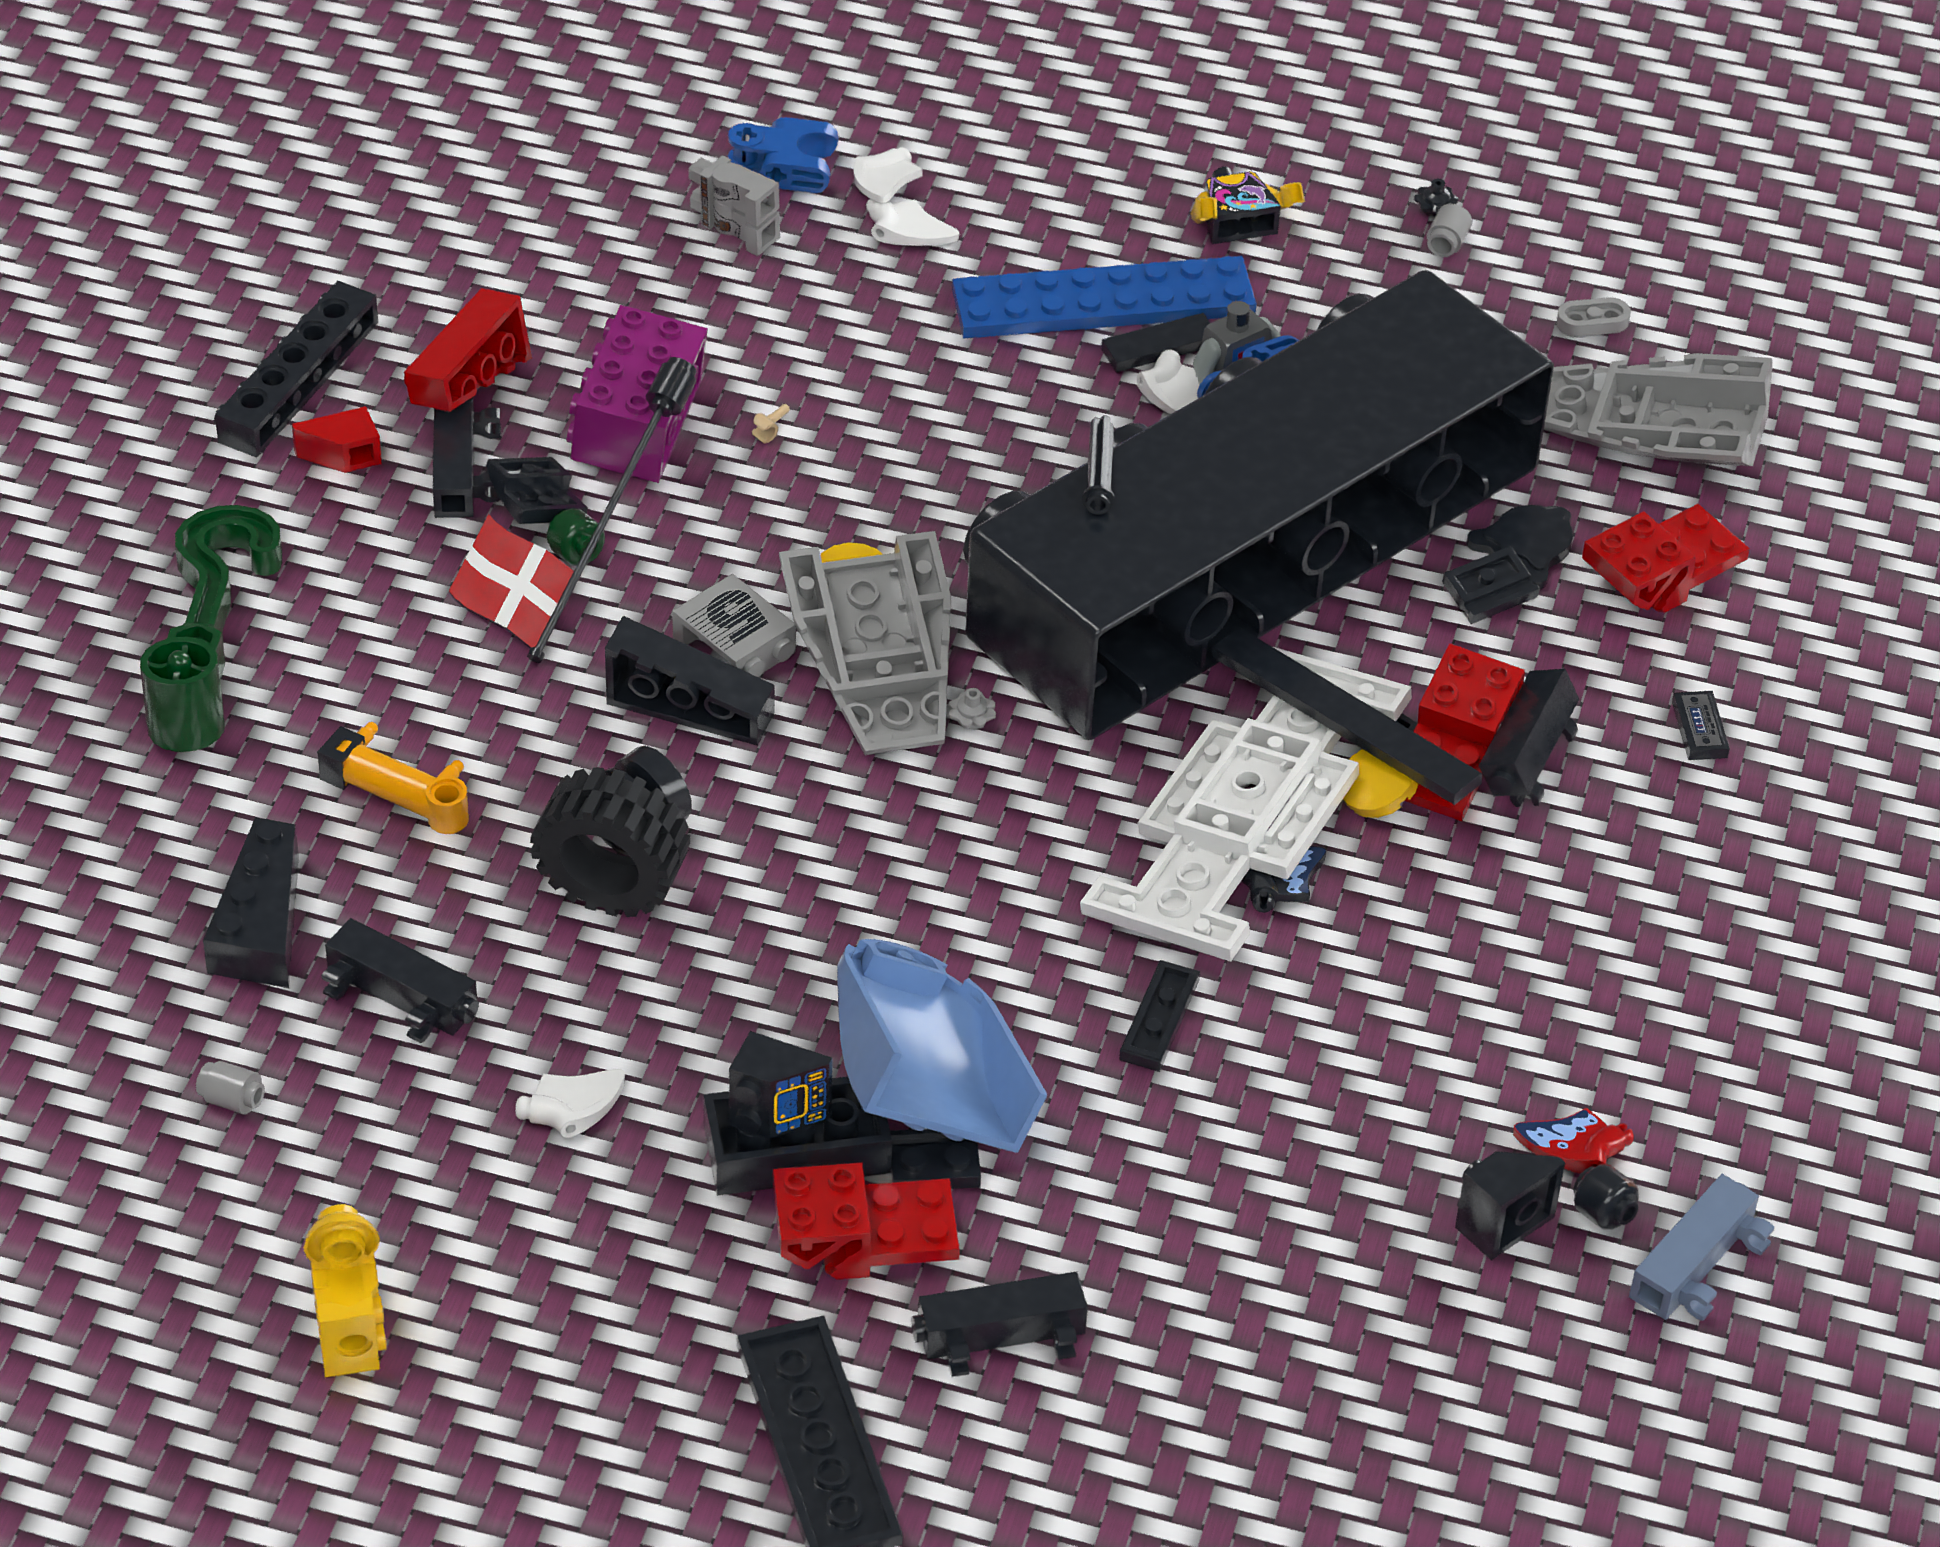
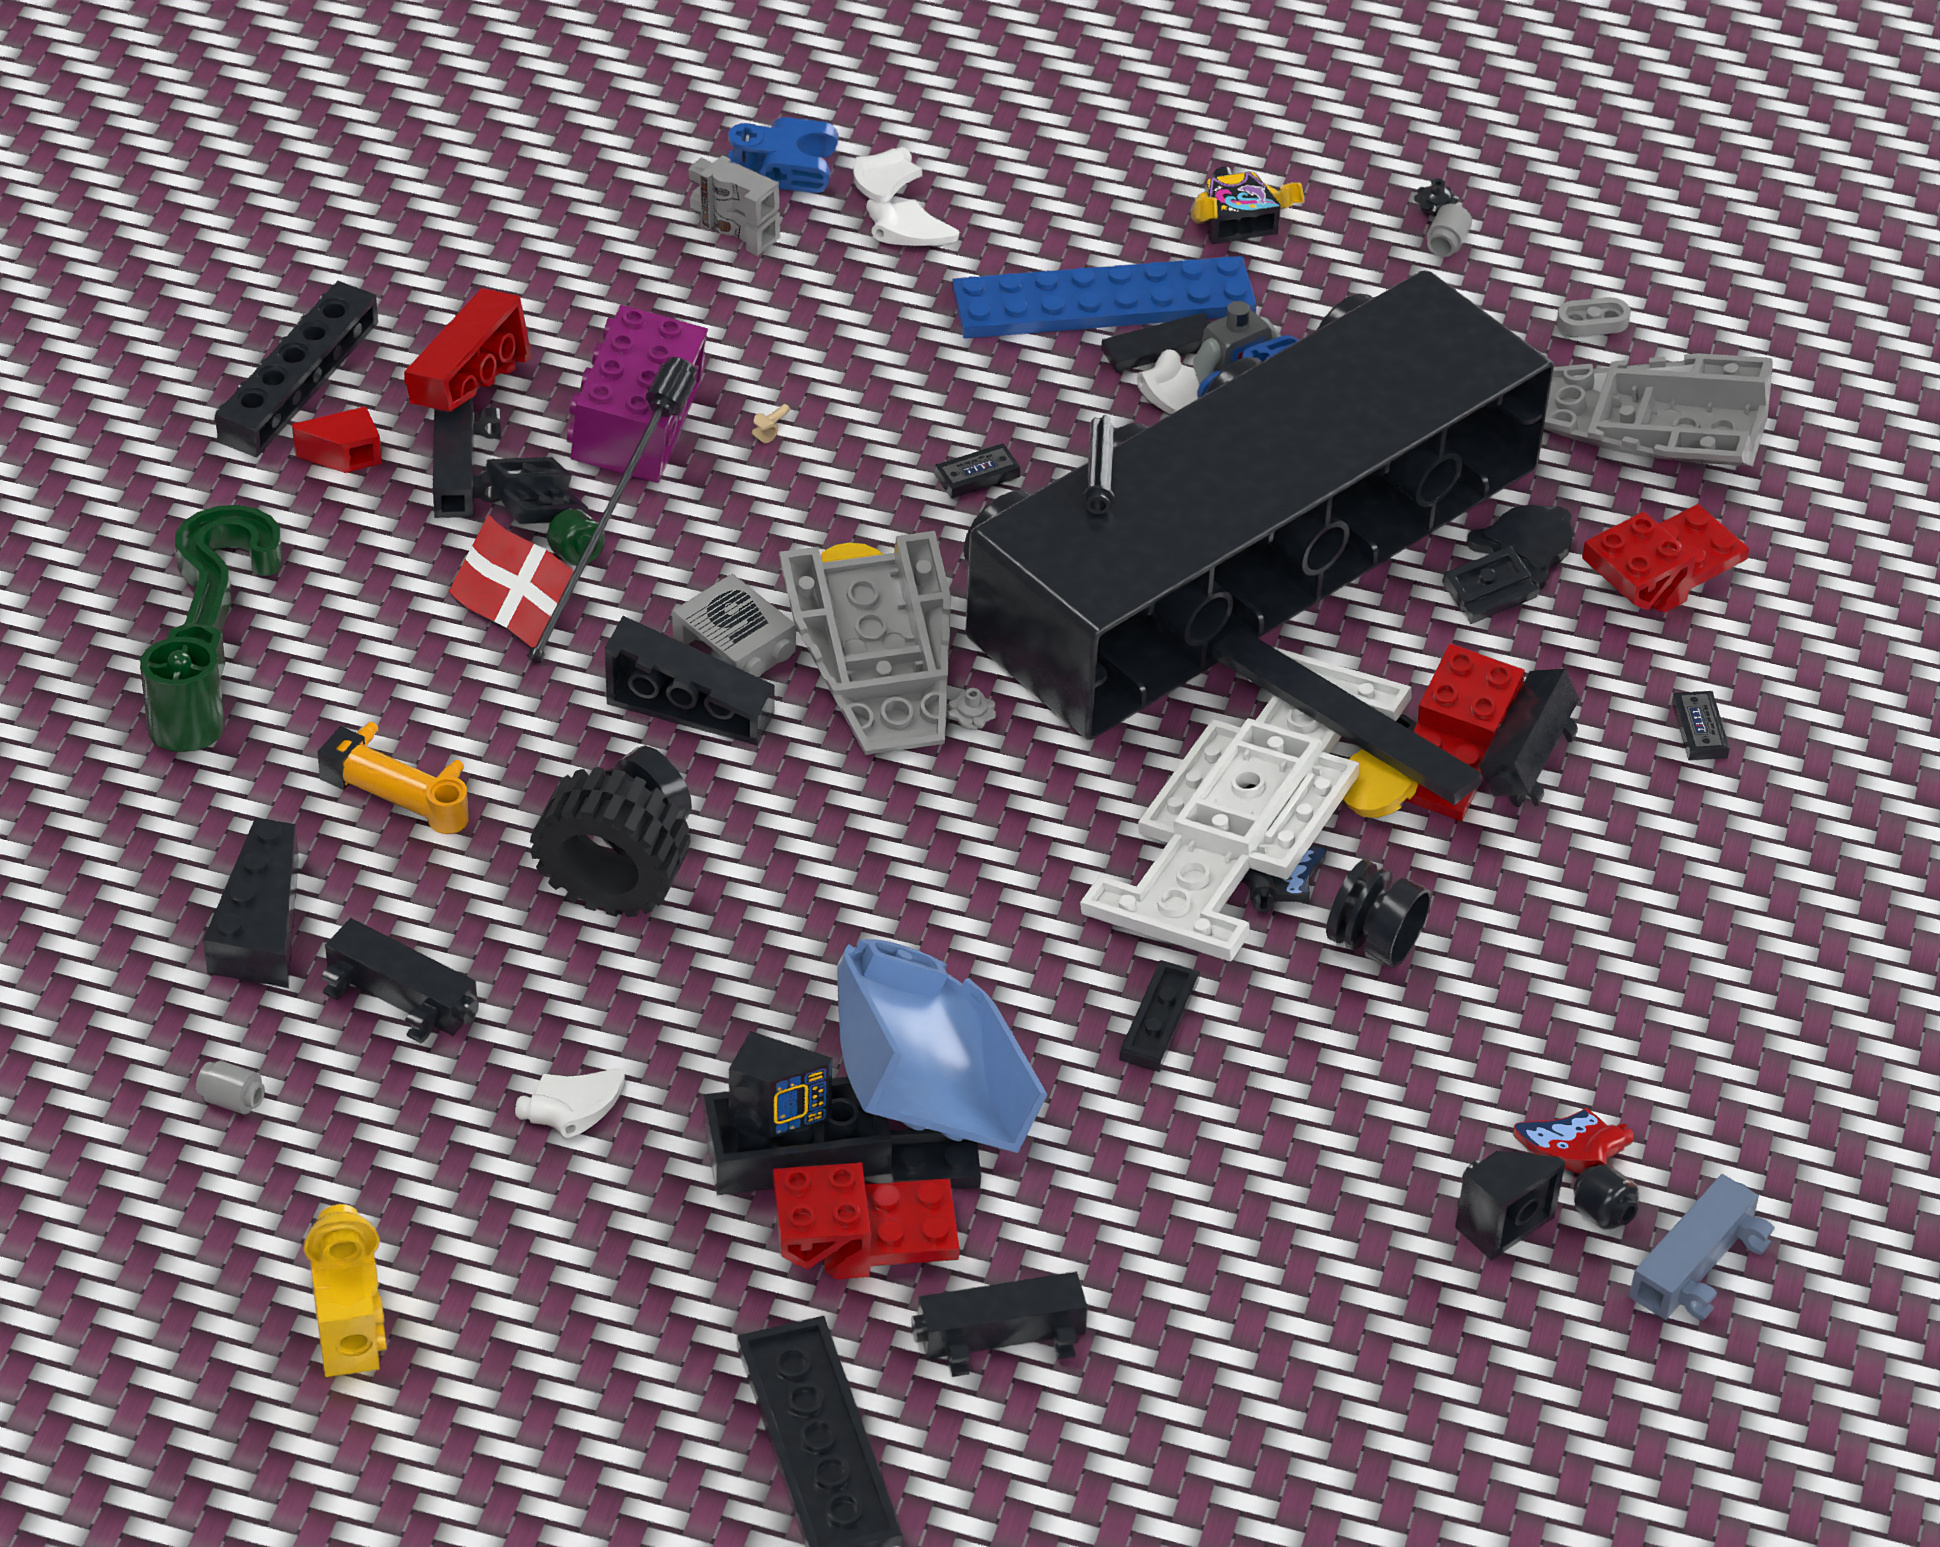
none -> tile [934,443,1021,499]
none -> black wheel [1326,860,1432,969]

